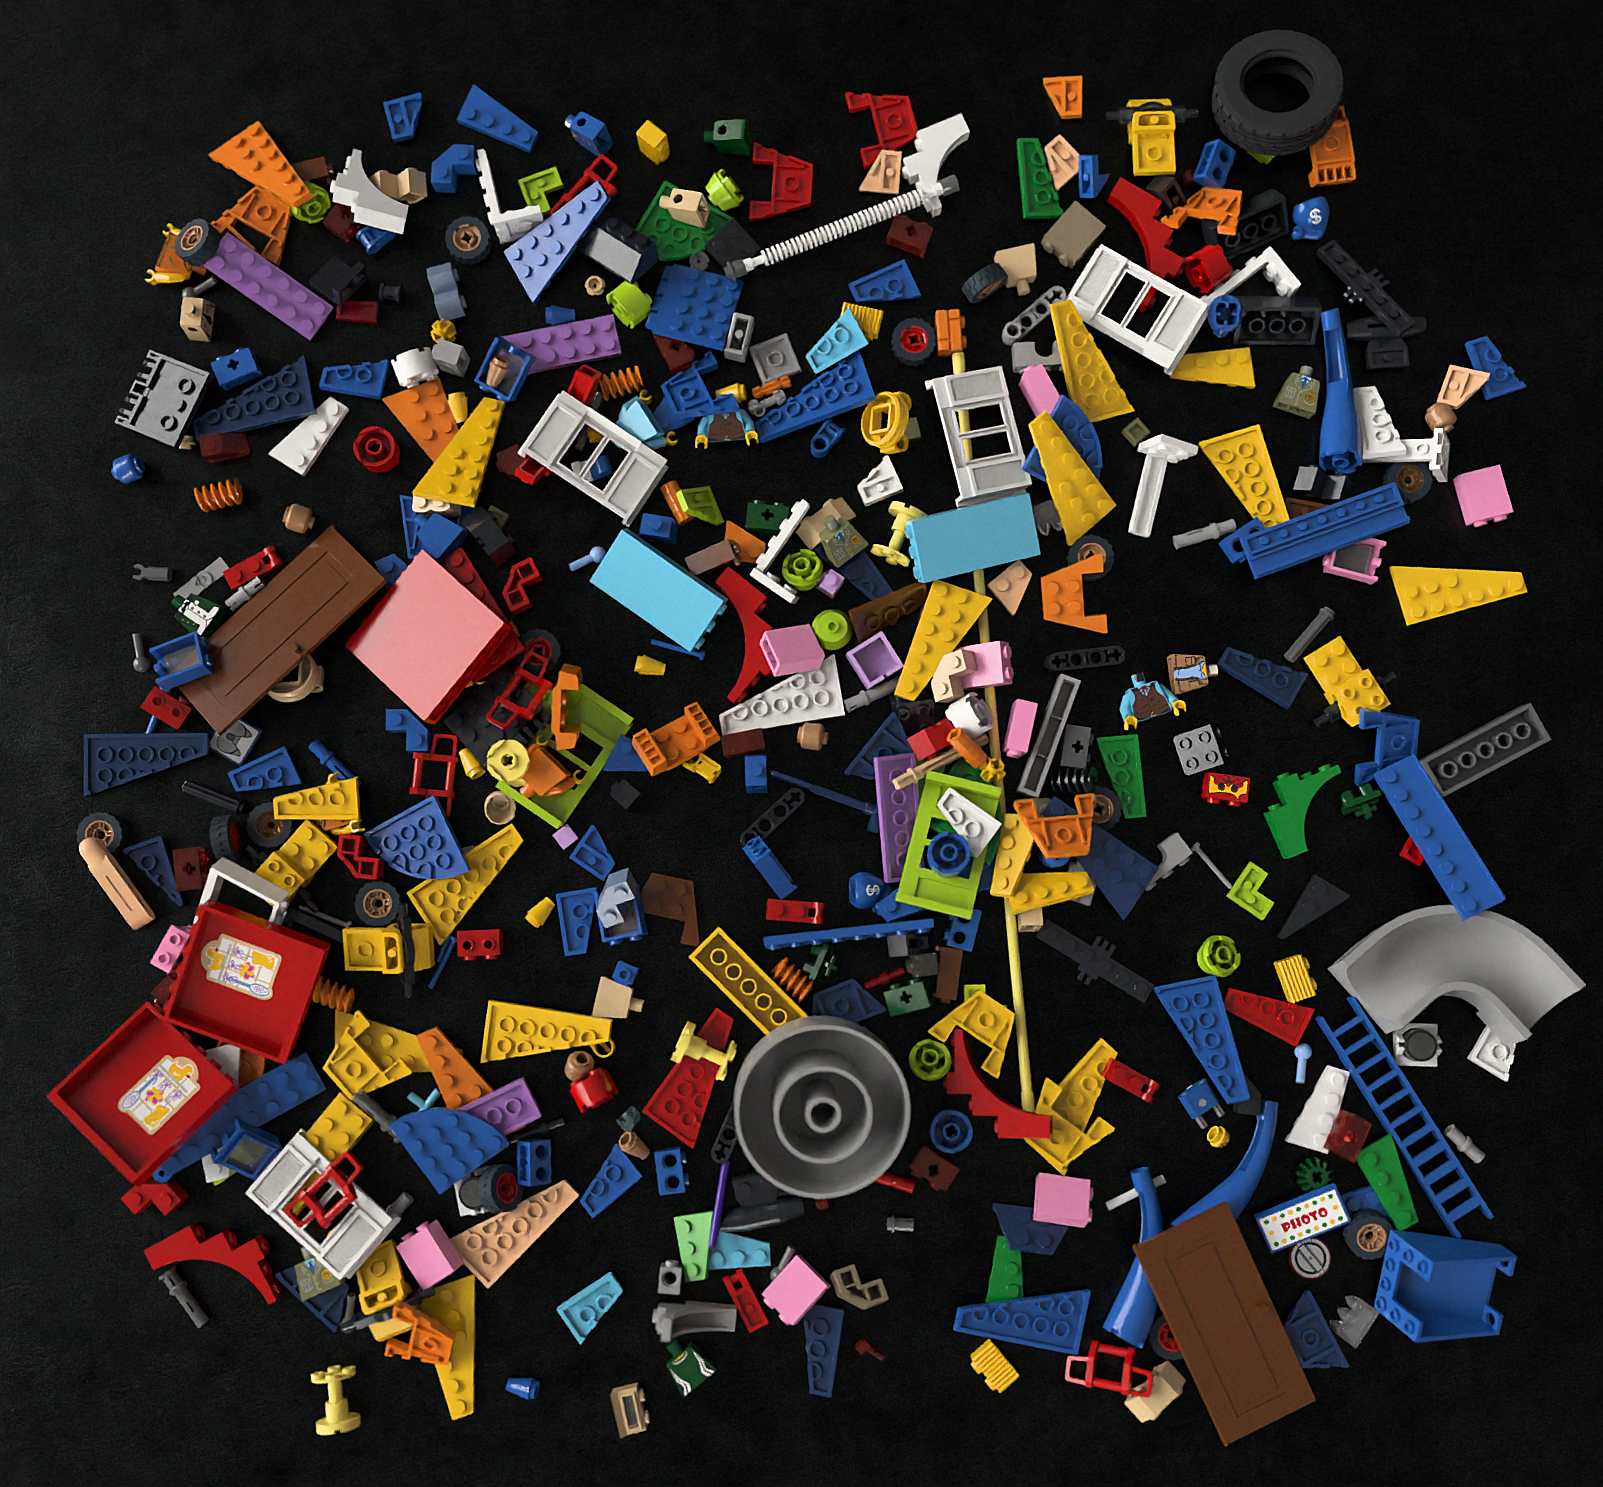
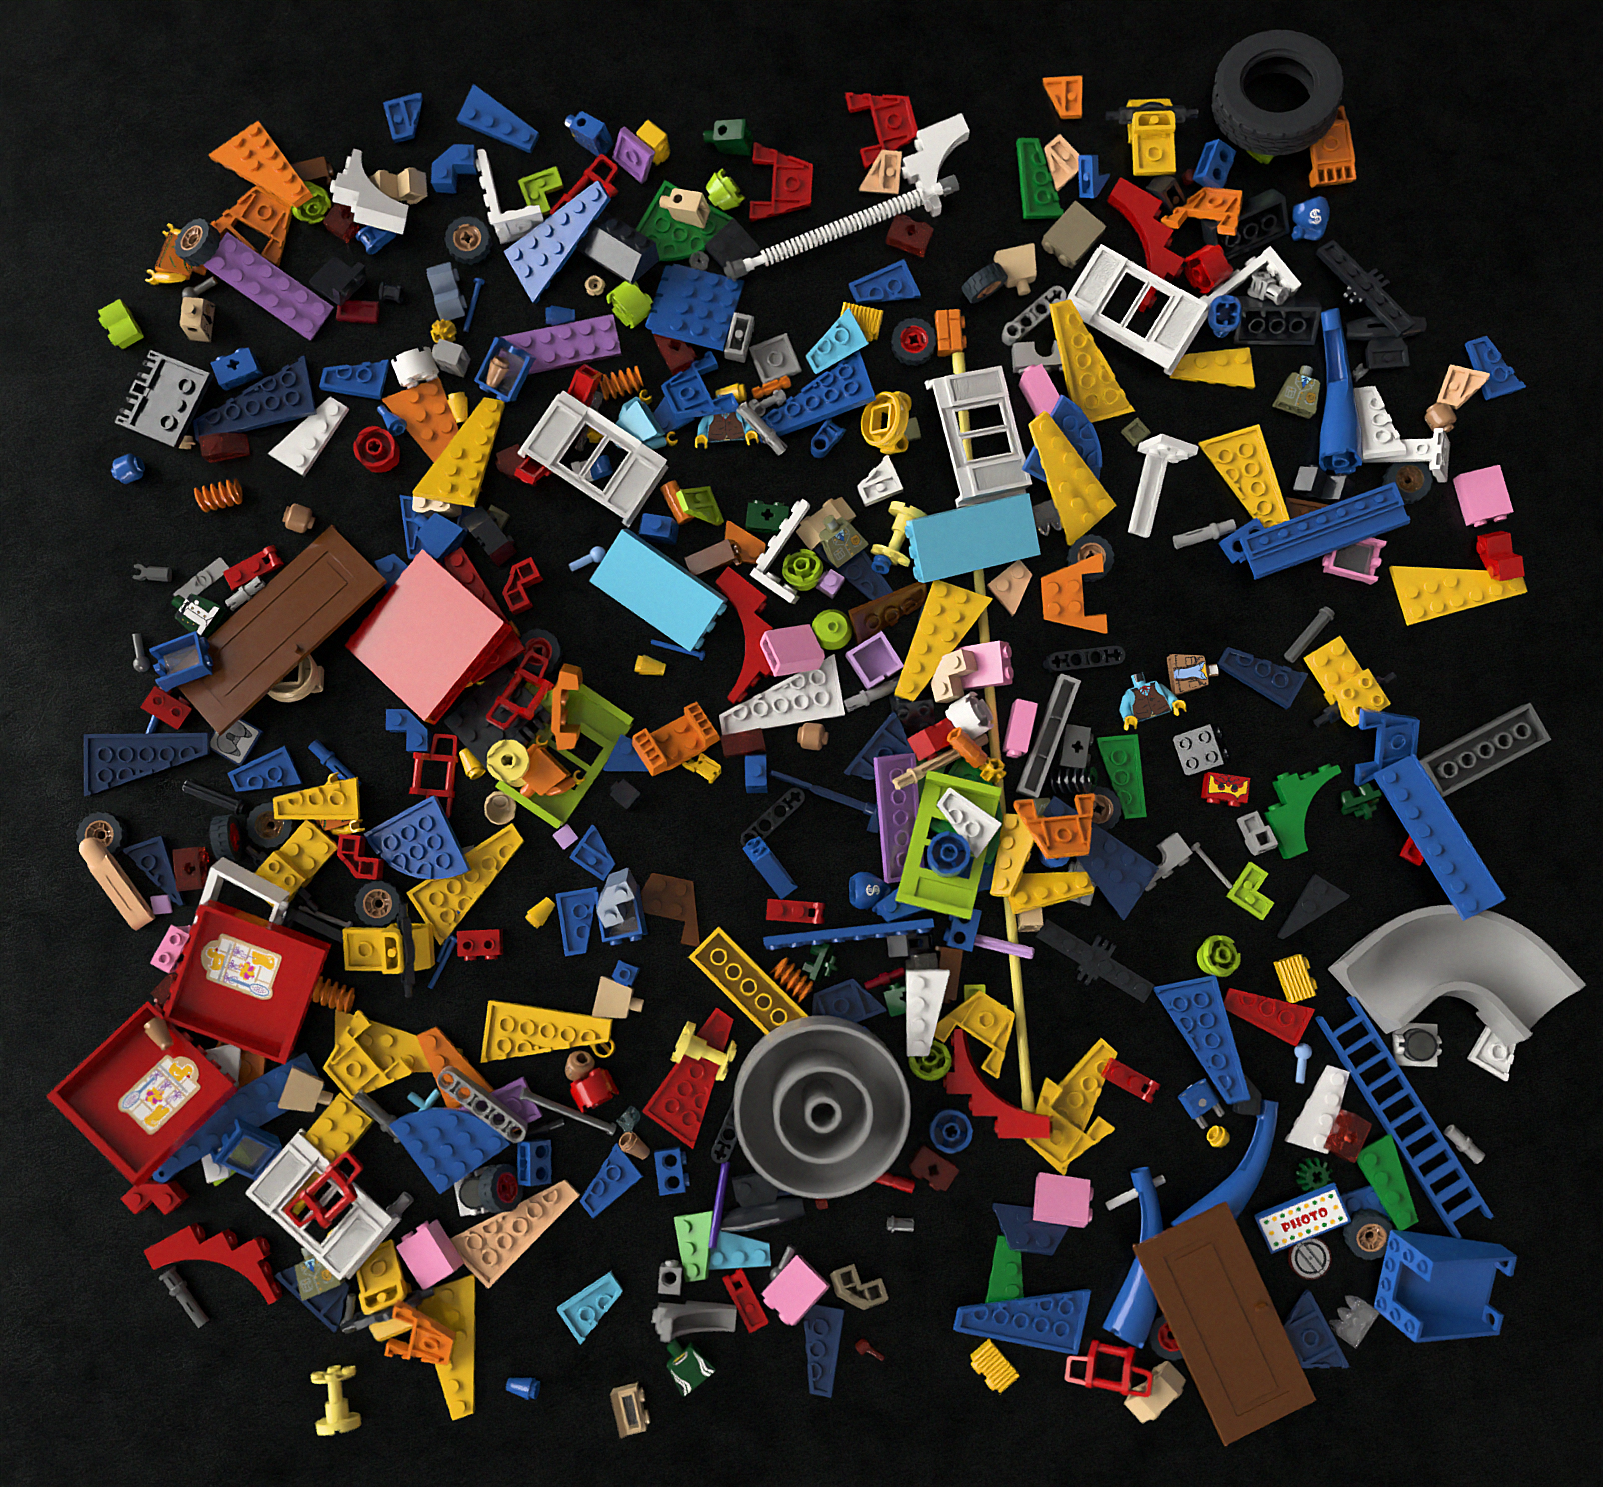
none -> lime brick [99,299,144,349]
none -> medium nougat cone [144,1017,174,1050]
none -> lavender piece [150,895,173,914]
none -> tan torso [278,1065,333,1112]
none -> blue cone [377,405,407,436]
none -> light grey beam [437,1066,528,1142]
none -> blue piece [463,278,484,332]
none -> dark grey bar [519,1087,617,1136]
none -> medium lavender tile [612,126,655,183]
none -> light grey pin [736,402,787,455]
none -> blue bush [871,555,892,574]
none -> white wing [906,970,950,1056]
none -> lavender axle [974,934,1034,959]
none -> light grey brick [1237,811,1278,855]
none -> light grey connector [1247,271,1289,305]
none -> dark grey bush [1351,363,1369,383]
none -> red brick [1476,531,1524,581]

